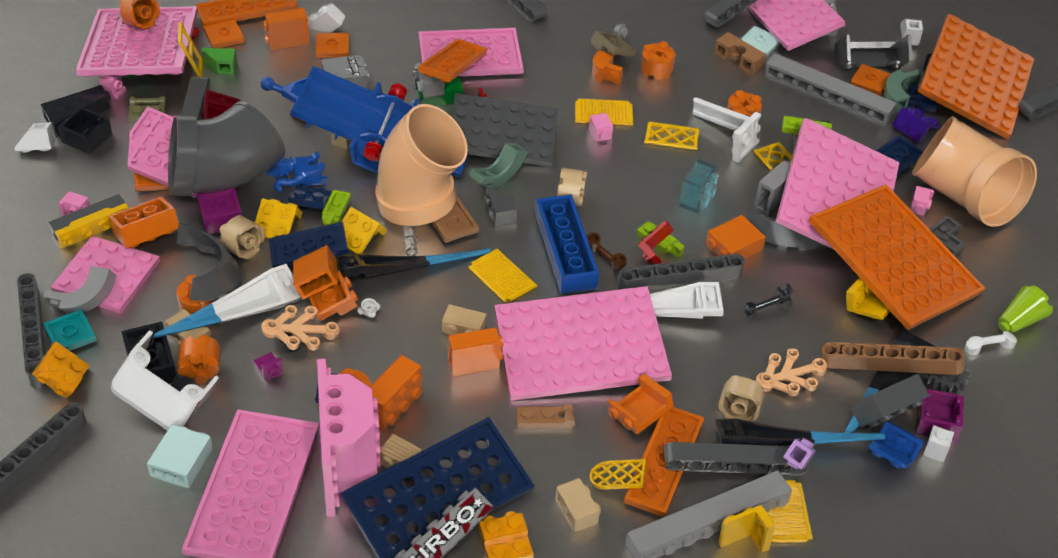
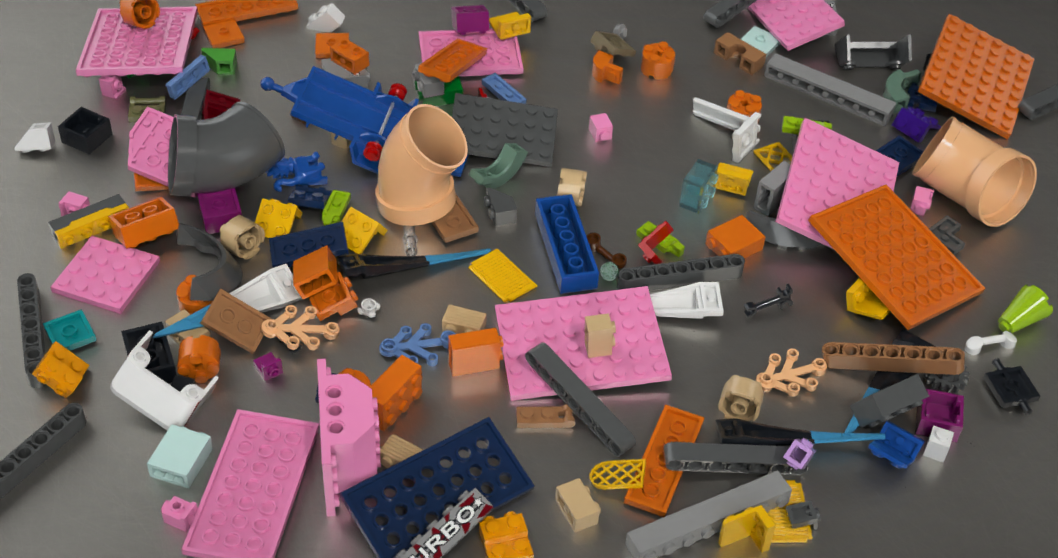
black slope [40,85,111,138] -> none
light grey arch [43,266,117,314] -> none
yellow window [178,22,203,77] -> none
orange brick [263,8,310,50] -> none
yellow window [575,99,633,125] -> none
orange panel [607,373,674,434] -> none
yellow window [644,122,699,151] -> none
orange plate [850,64,891,96] -> none
white slope [901,19,923,46] -> none
none -> bright pink brick [161,496,198,532]
none -> medium blue plate [165,55,210,100]
none -> medium nougat plate [200,288,271,354]
none -> orange brick [330,38,369,75]
none -> medium blue plant [379,323,456,366]
none -> magenta container [451,5,489,35]
none -> medium blue plate [482,73,527,104]
none -> yellow bracket [489,12,531,40]
none -> dark grey beam [525,342,636,457]
none -> tan brick [585,313,616,358]
none -> clear green plate [600,262,619,281]
none -> yellow bracket [711,162,753,196]
none -> dark grey bracket [786,500,821,530]
none -> black plate [984,358,1040,415]

